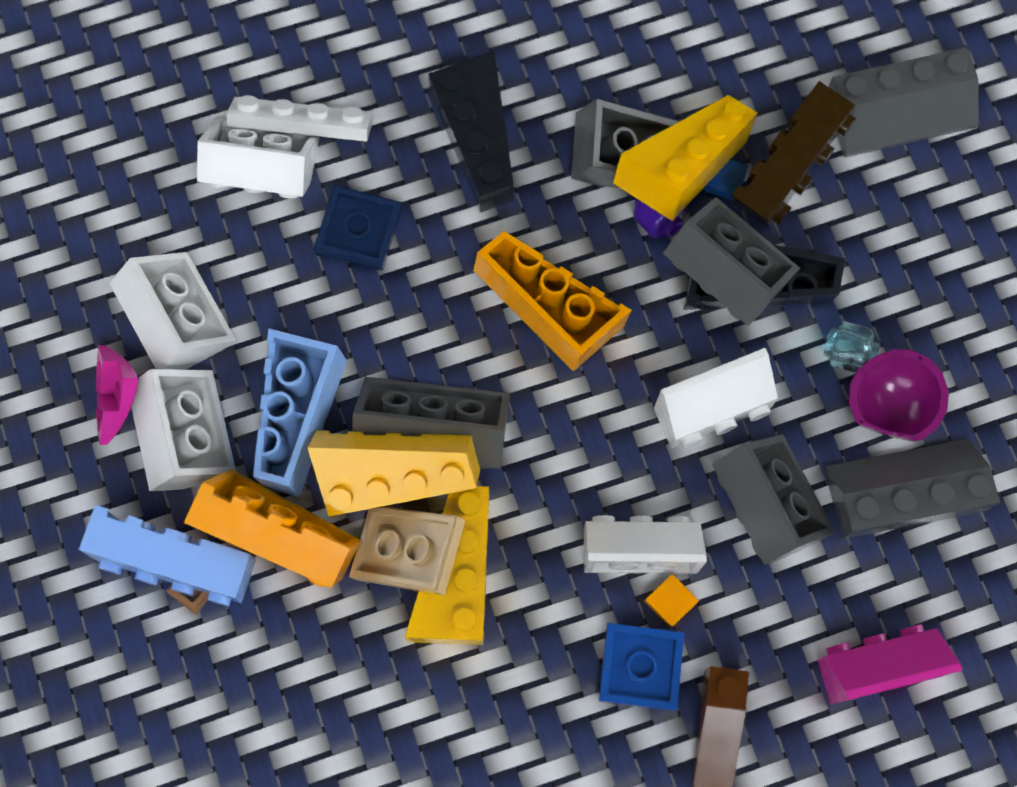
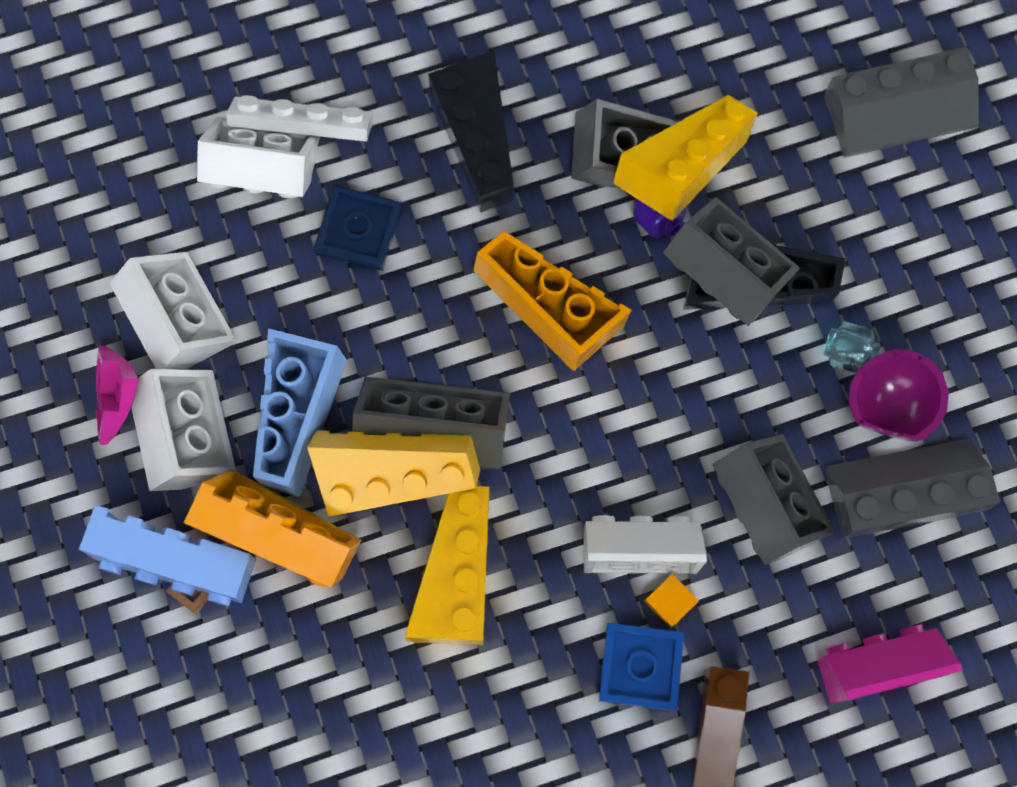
tan tile [349,506,465,596] -> none
white slope [654,348,778,449] -> none
blue tile [703,160,749,200] -> none
dark brown wedge [732,81,856,229] -> none

